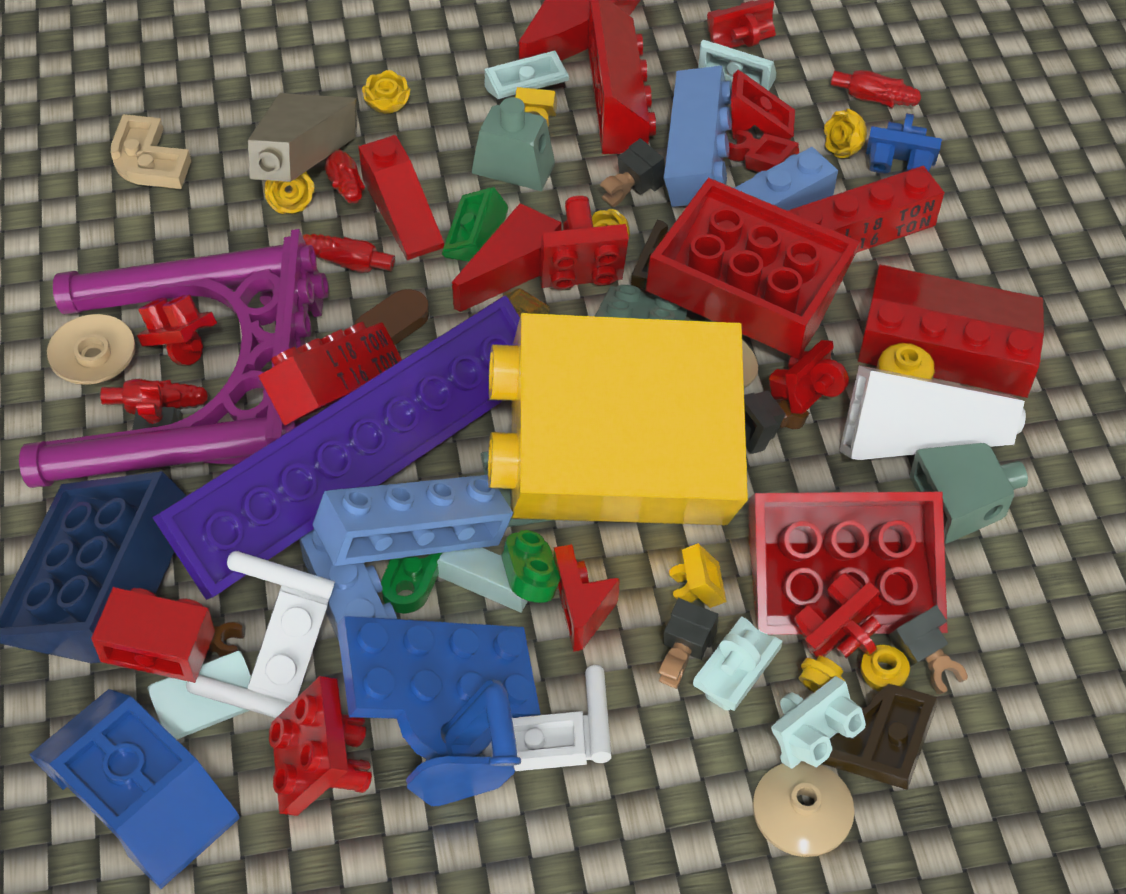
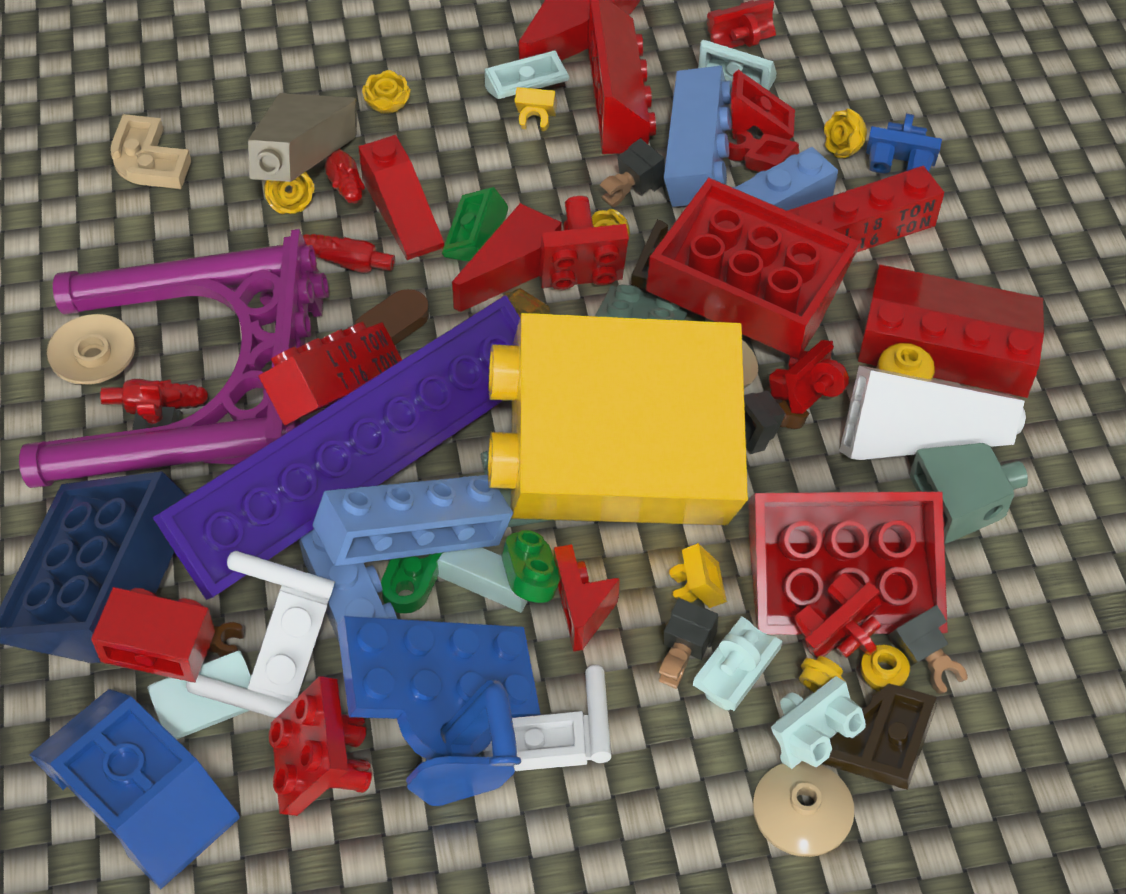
red hips [137,294,217,365] -> none
sand green torso [472,97,555,191] -> none
red piece [831,70,921,109] -> none

